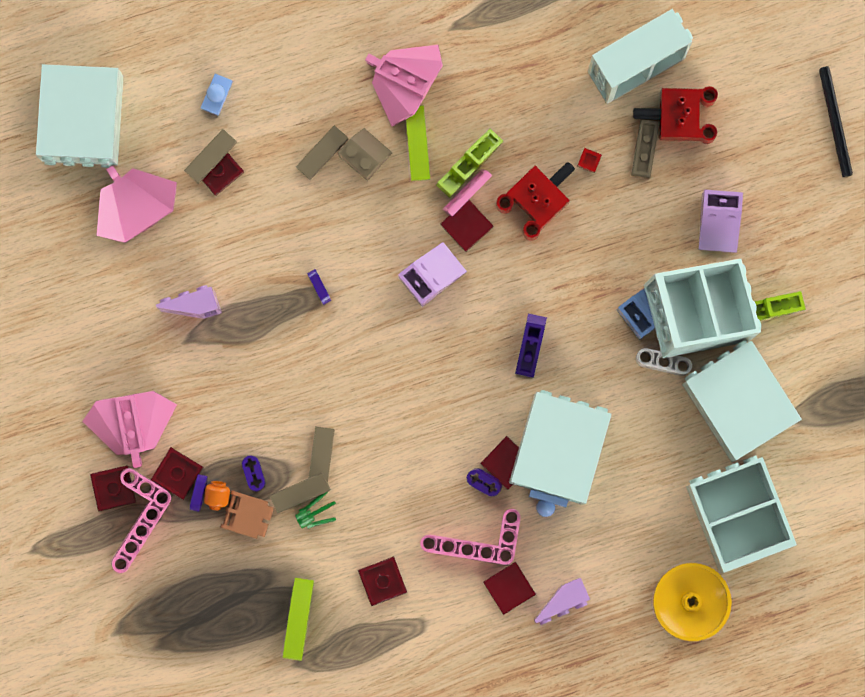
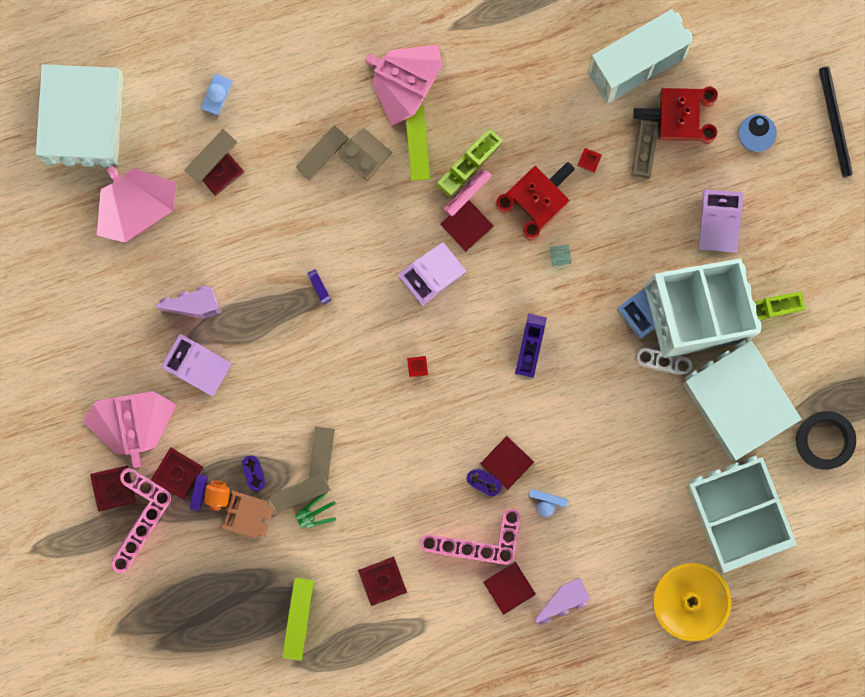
light aqua container [509,390,612,505] -> none
none -> lavender slope [161,334,232,397]
none -> red plate [407,356,428,378]
none -> clear light blue tile [550,244,571,266]
none -> medium blue tile [738,114,777,152]
none -> black tyre [796,411,856,470]

